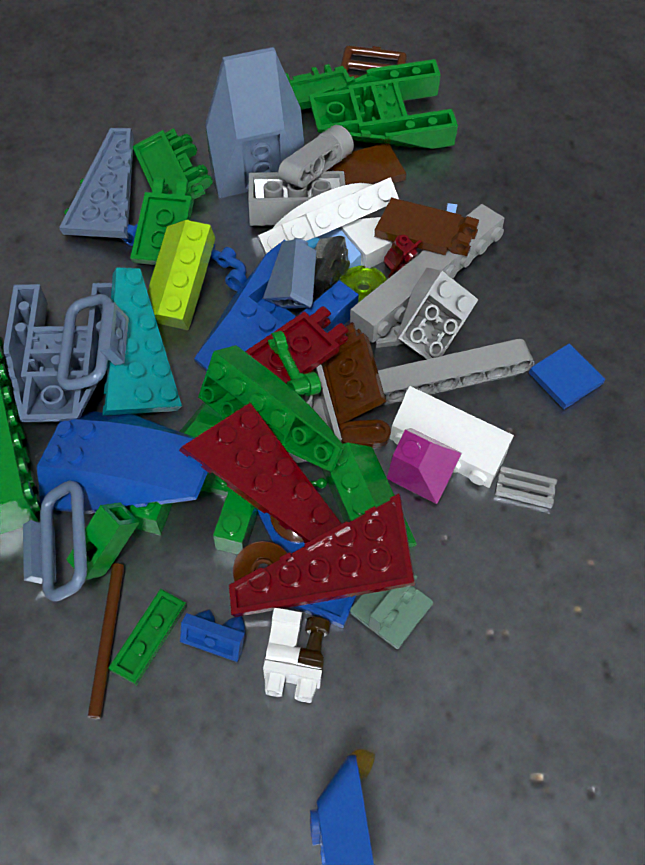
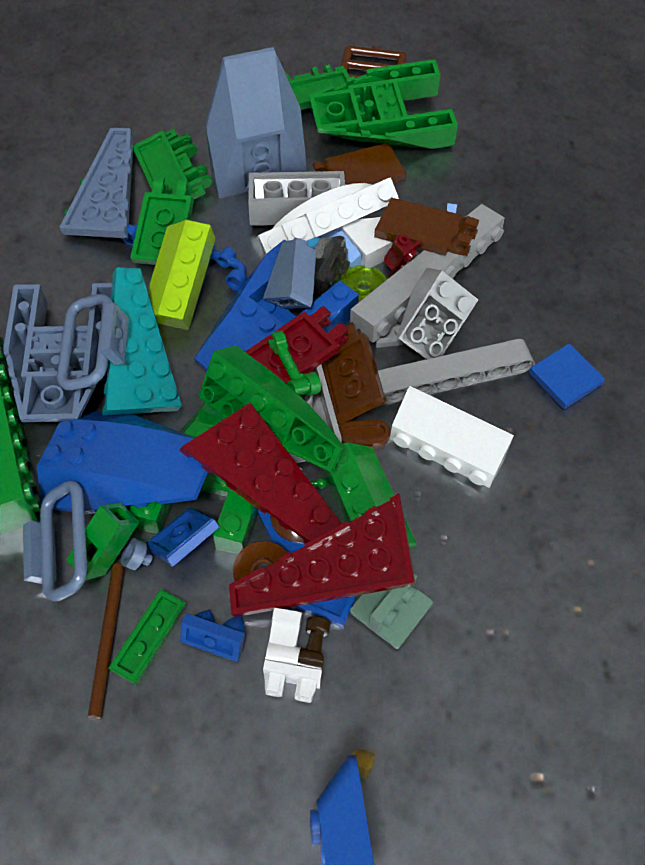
light grey beam [278,125,354,188] -> none
magenta slope [387,428,462,504] -> none
light grey tile [495,466,557,508] -> none
none -> sand blue tile [121,538,152,570]
none -> blue tile [146,508,219,567]

